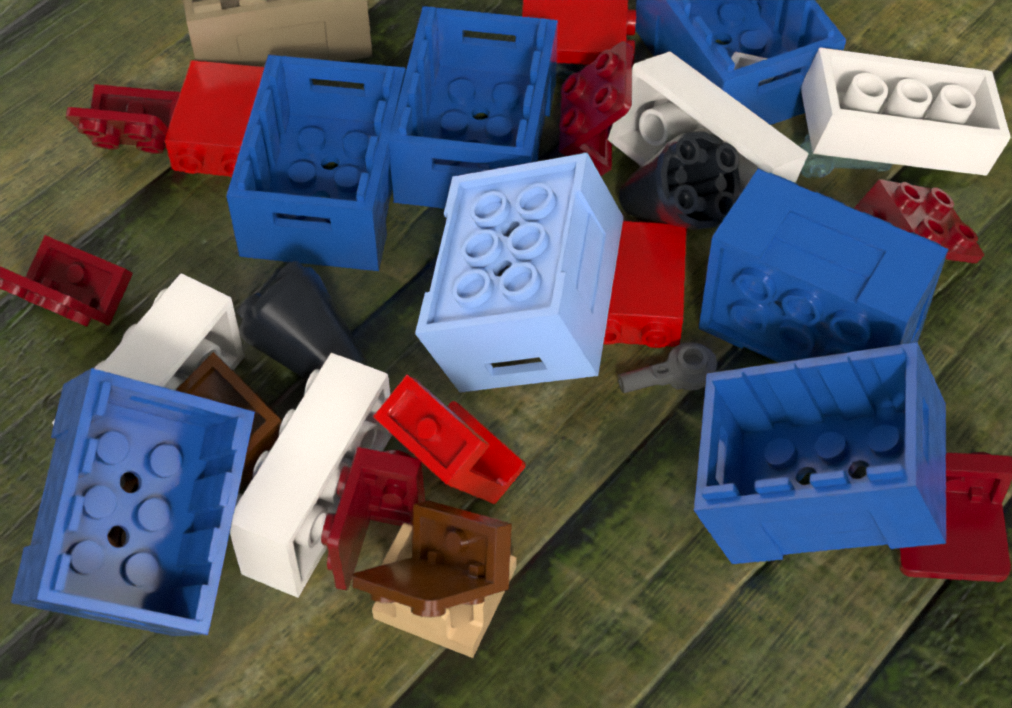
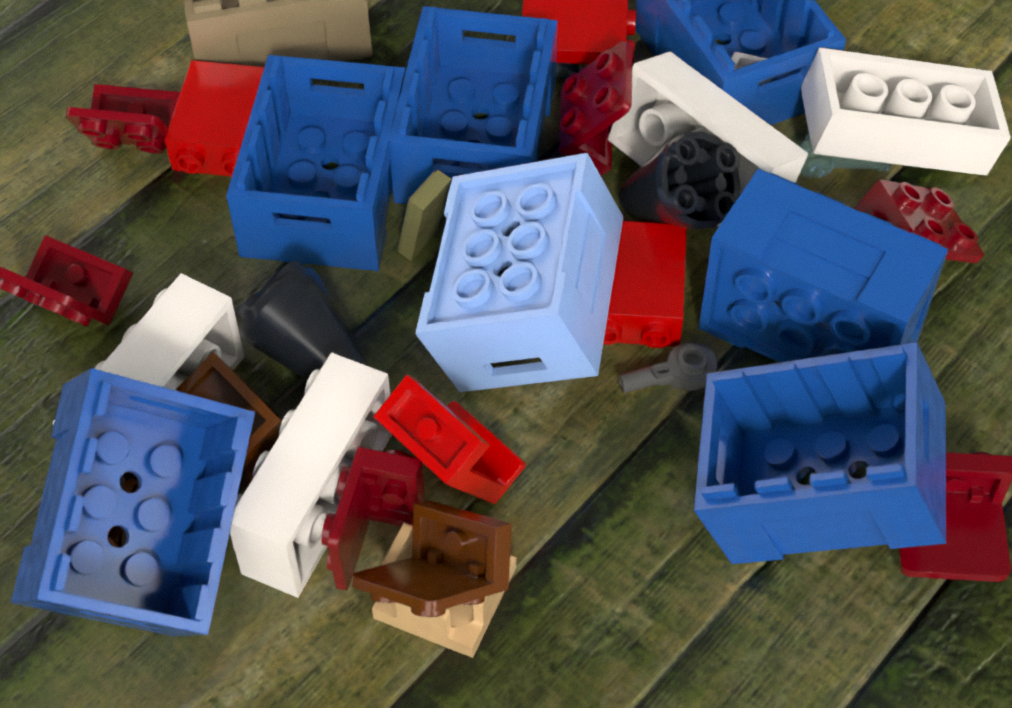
none -> olive tile [398,170,452,261]

